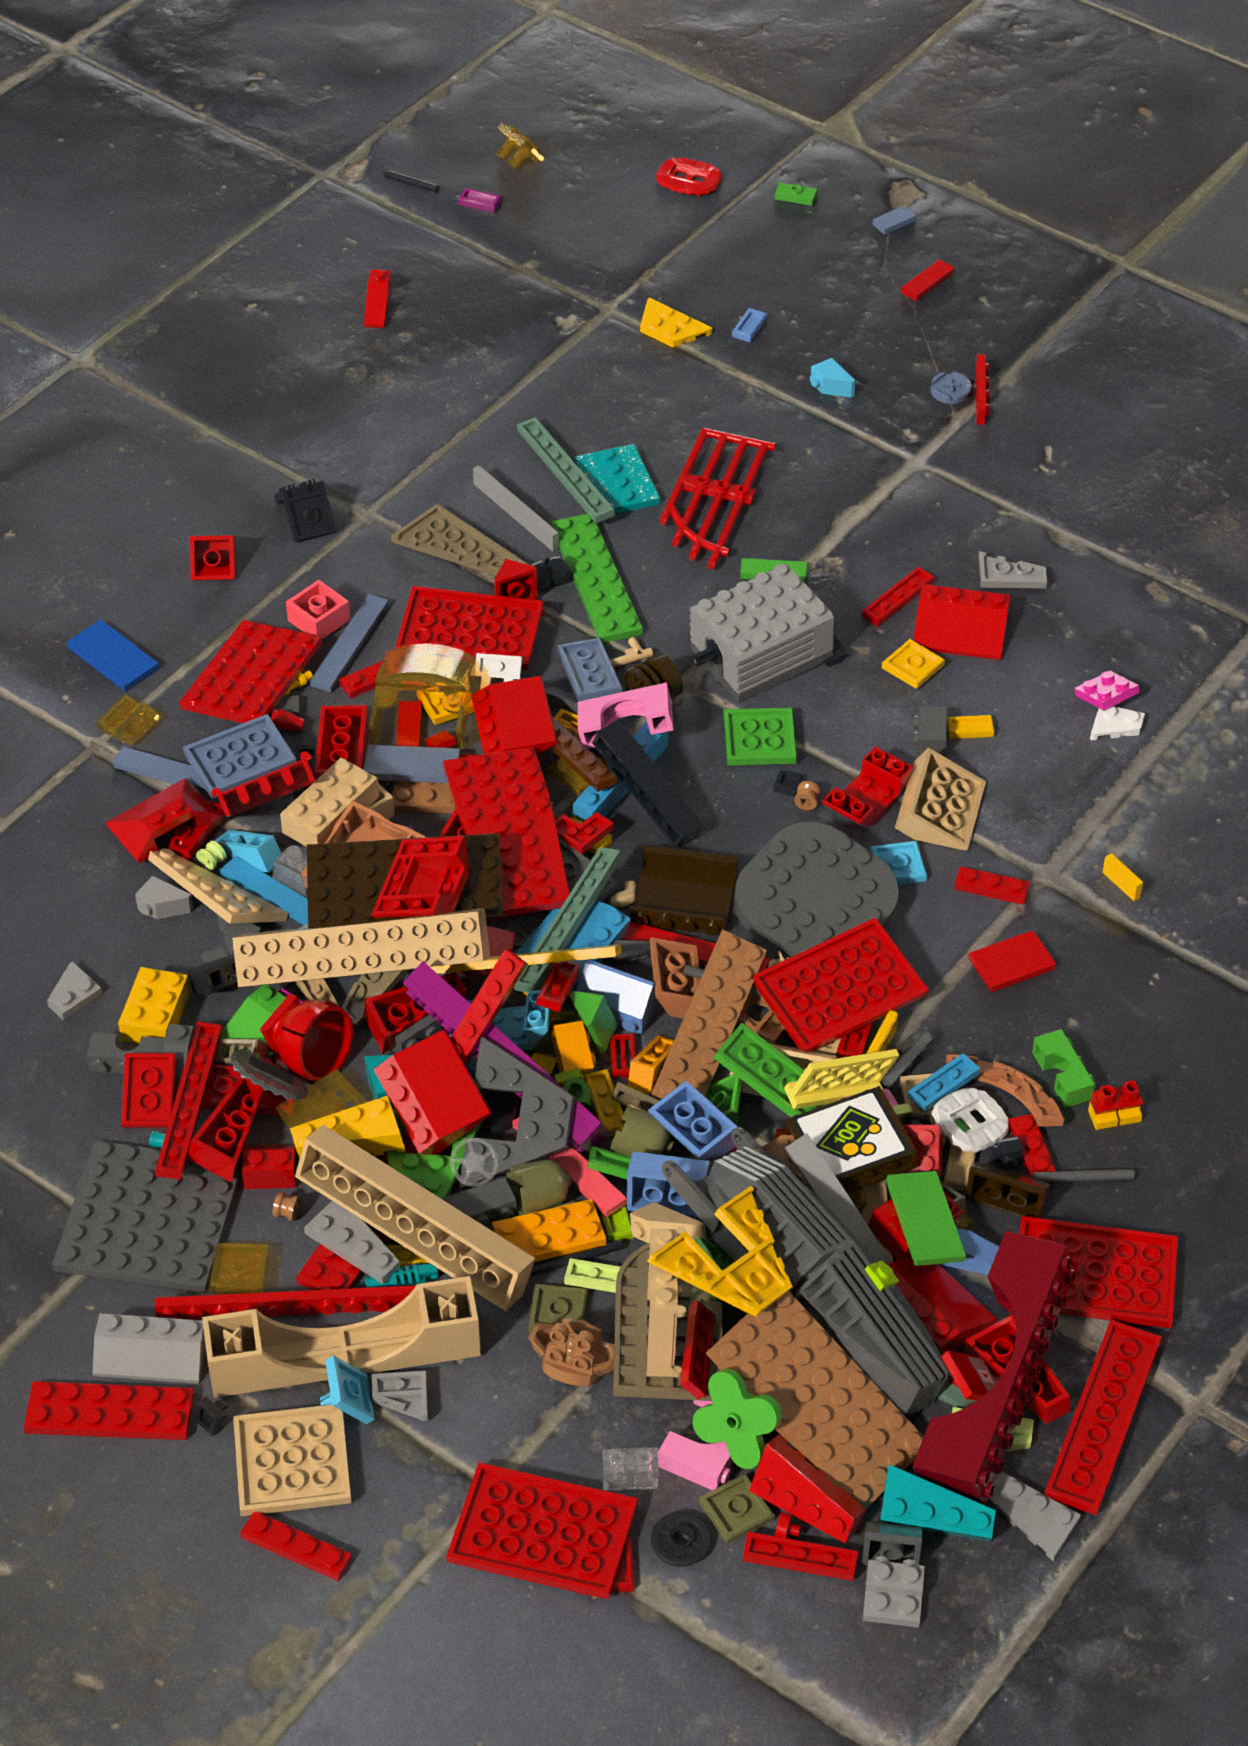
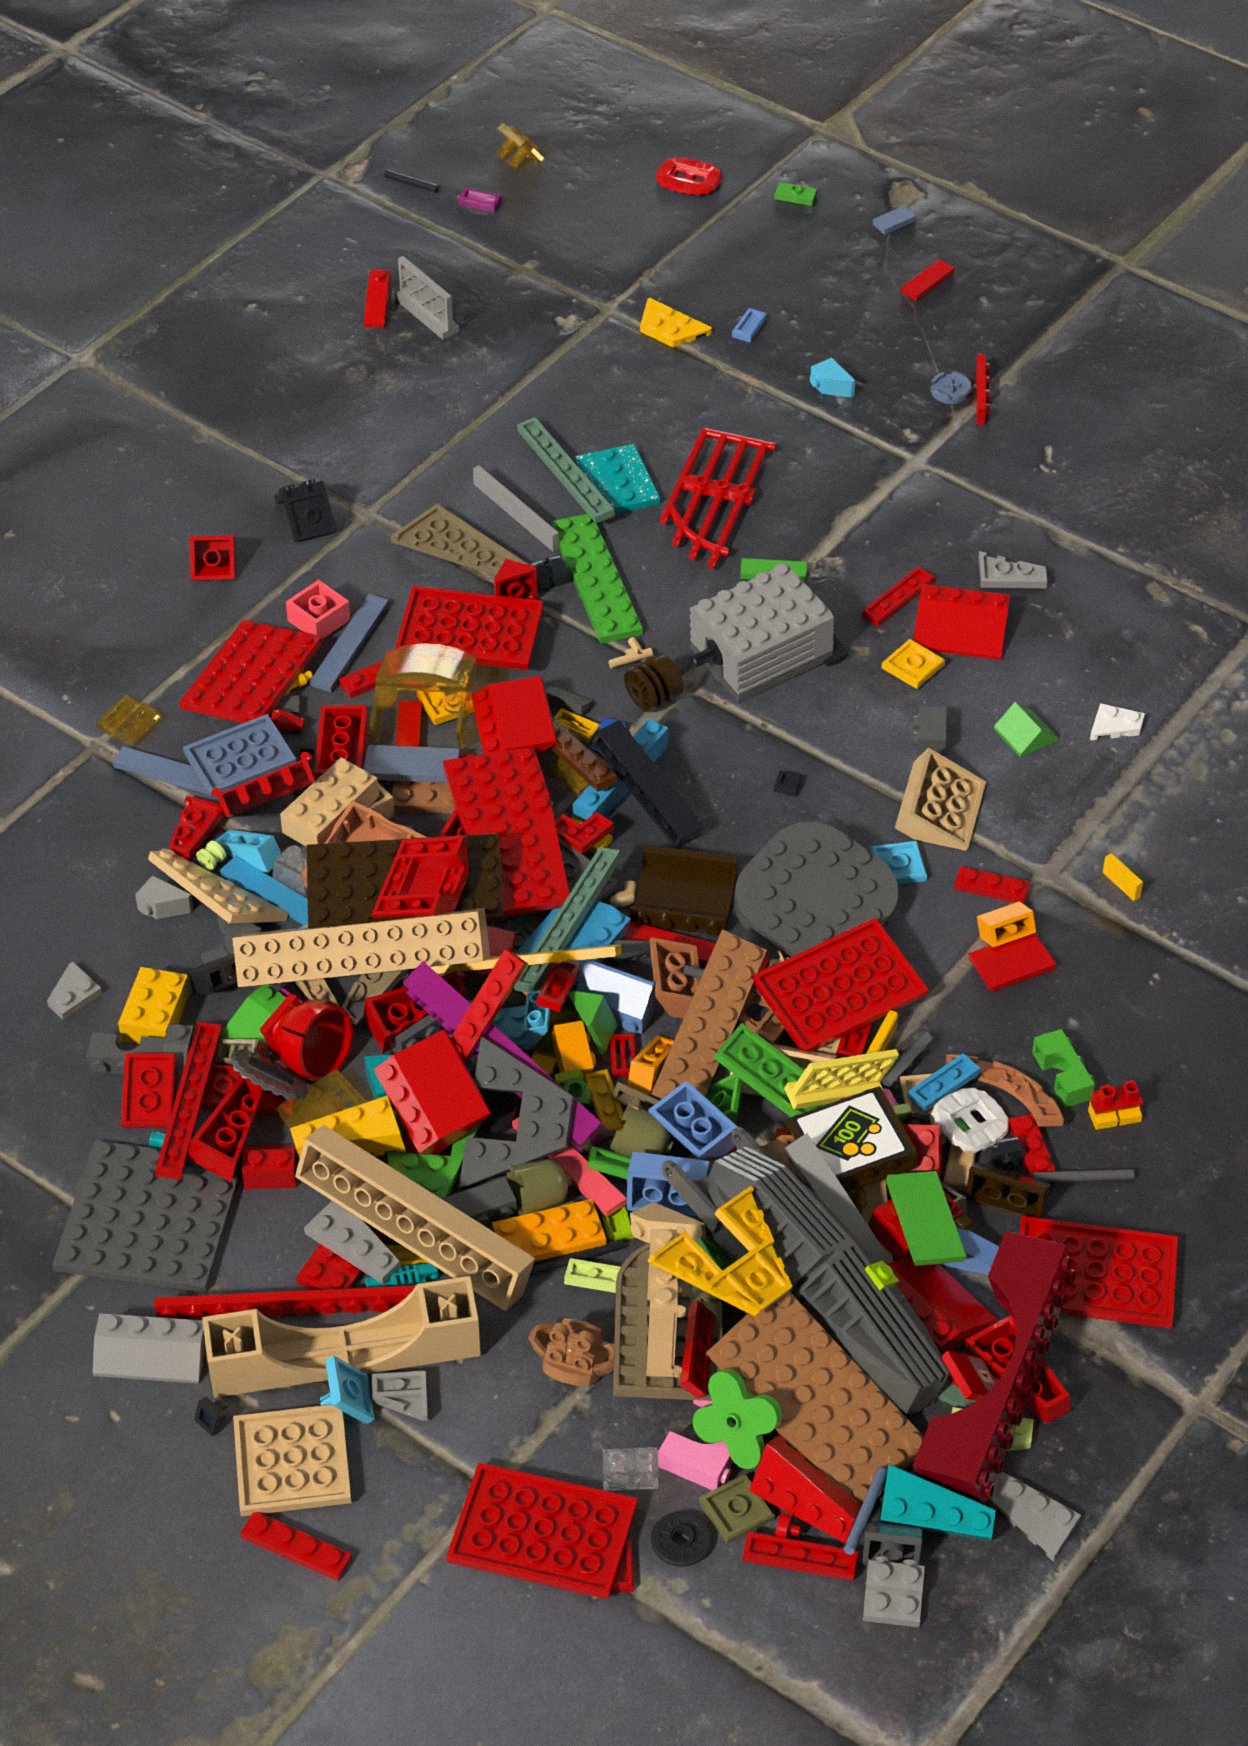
red plate [23,1381,194,1440] -> none
blue tile [66,619,159,691] -> none
red slope [106,778,220,864] -> none
clear yellow plate [210,1243,269,1294] -> none
medium nougat wheel [273,1192,301,1221] -> none
red tile [425,730,457,748] -> none
clear wheel [450,1138,499,1187] -> none
white plate [475,653,522,690] -> none
olive tile [528,1284,588,1334] -> none
sand blue tile [557,638,622,702] -> none
bright pink arch [578,683,674,749] -> none
bright green plate [723,708,796,765] -> none
medium nougat wheel [794,781,821,810] -> none
red slope [822,746,914,827] -> none
yellow tile [946,715,994,739] -> none
red plate [1044,1319,1162,1516] -> none
dark pink plate [1075,671,1139,711] -> none
none -> light grey fence [394,256,459,340]
none -> sand blue bar [843,1467,888,1555]
none -> light orange brick [977,902,1036,947]
none -> slope [994,702,1058,757]

